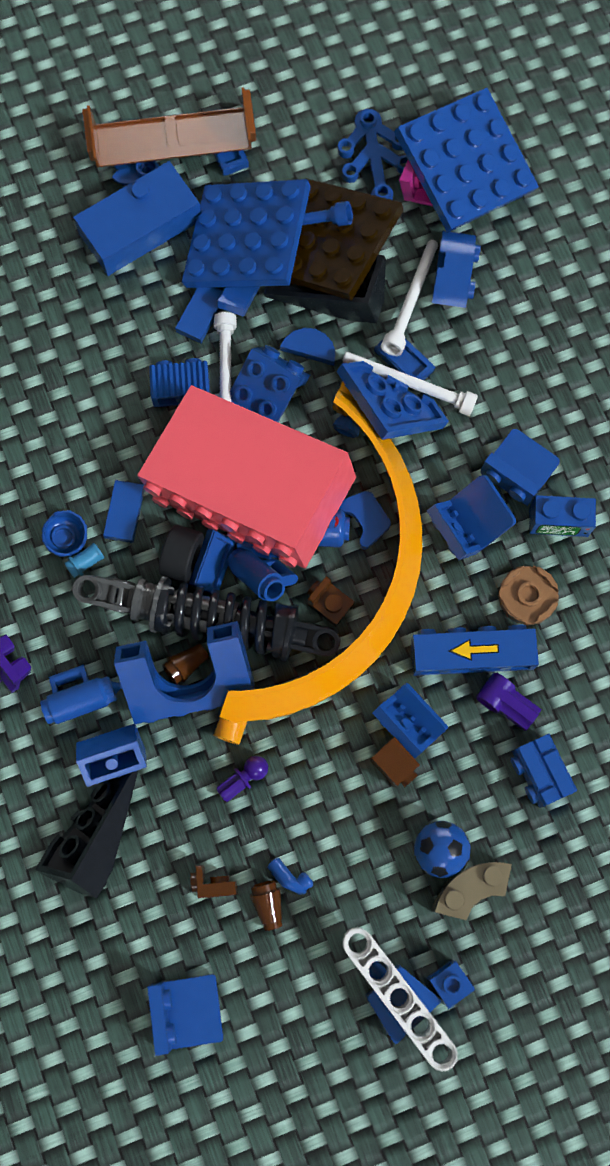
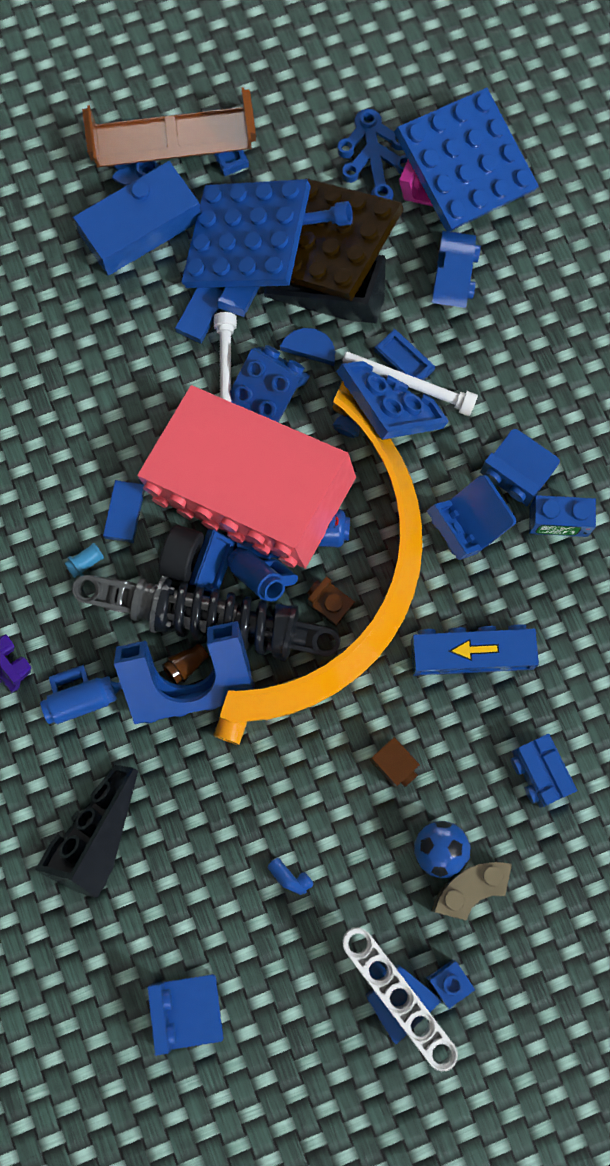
blue hair [42,510,87,557] -> none
blue brick [76,724,147,787] -> none
blue brick [149,358,210,407] -> none
reddish brown bracket [191,865,238,898] -> none
dark purple axle [216,755,269,802] -> none
reddish brown cone [249,880,283,931] -> none
blue piece [339,491,391,549] -> none
blue bracket [372,683,448,759] -> none
white piece [381,240,438,356] -> none
dark purple piece [476,672,542,731] -> none
medium nougat tile [498,566,559,625] -> none

